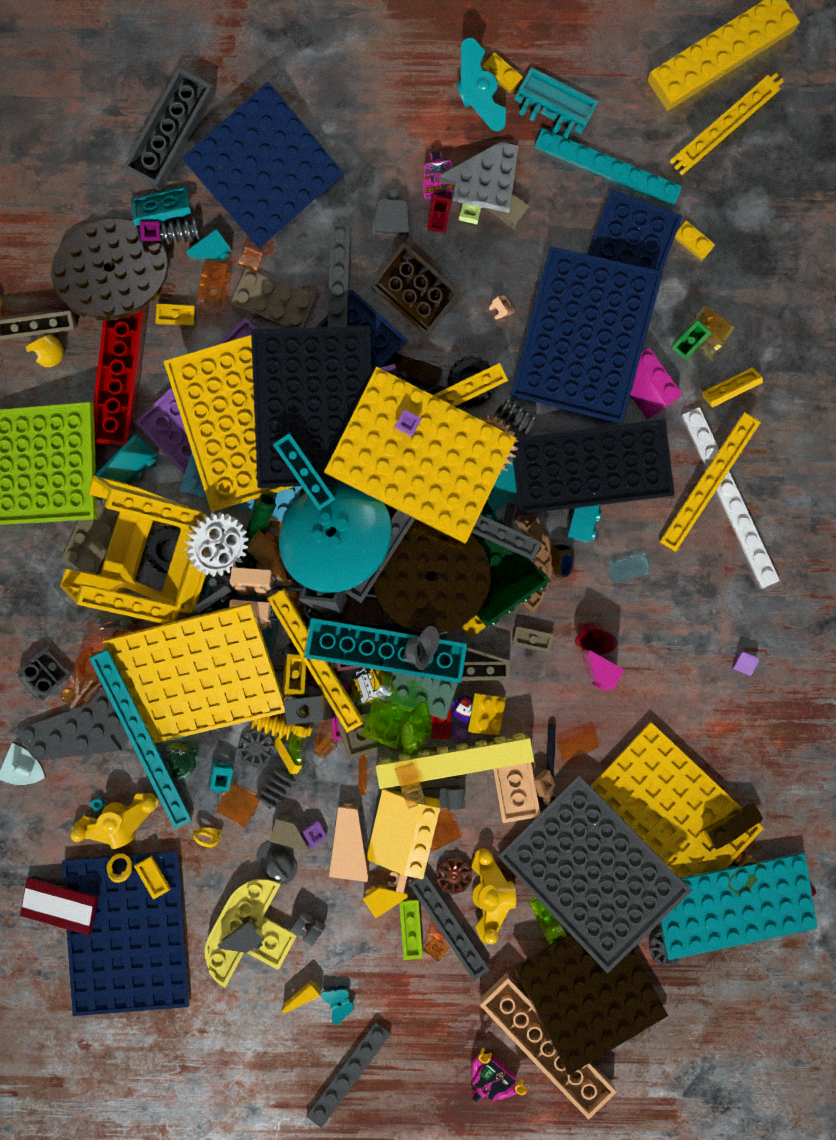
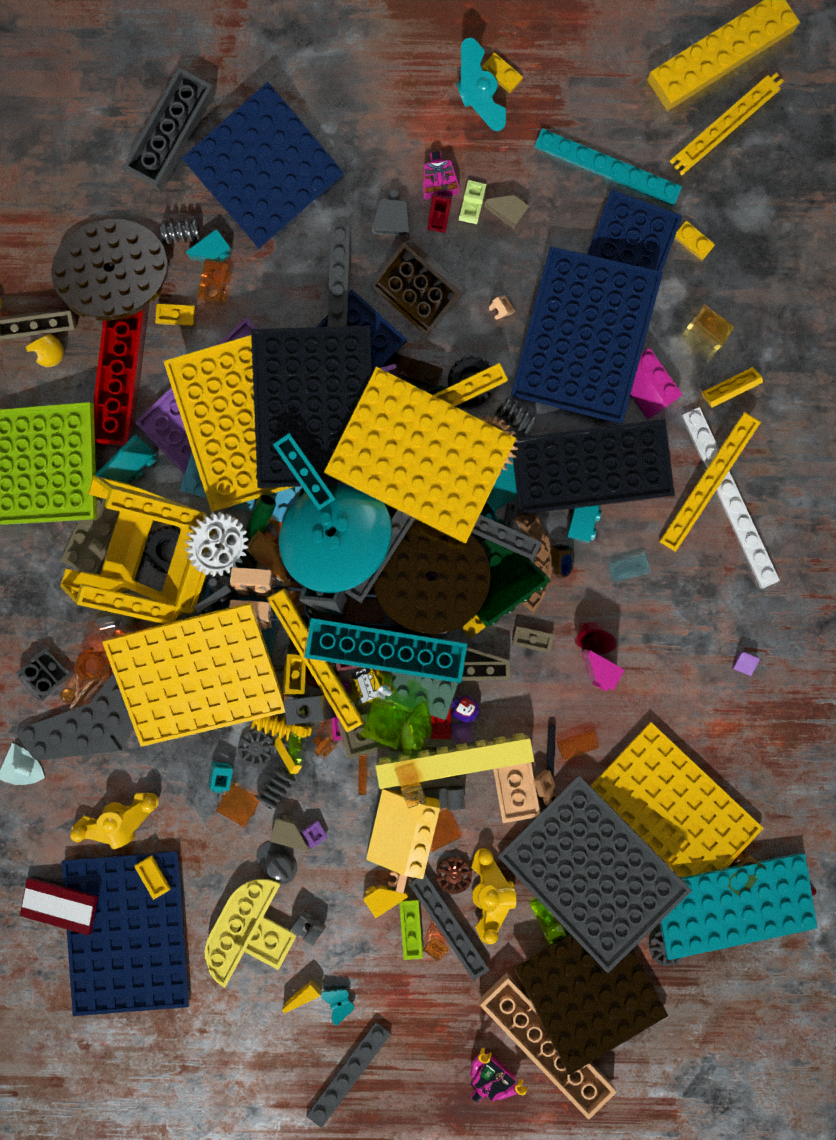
teal plate [89,649,192,829] -> none
teal piece [89,796,106,813] -> none
yellow piece [107,854,132,883] -> none
teal plate [131,186,191,226] -> none
magenta slope [139,221,161,241] -> none
clear green cylinder [164,741,199,781] -> none
yellow piece [193,827,222,848] -> none
dark grey slope [217,918,265,953] -> none
dark tan plate [231,269,316,328] -> none
clear orange plate [238,246,263,272] -> none
light nougat slope [329,802,369,882] -> none
medium lavender plate [394,409,422,437] -> none
dark grey piece [403,626,439,670] -> none
dark grey wing [439,142,519,213] -> none
yellow plate [468,693,506,735] -> none
teal hinge [514,67,599,138] -> none
green slope [671,319,712,360] -> none
dark brown slope [703,802,763,850] -> none

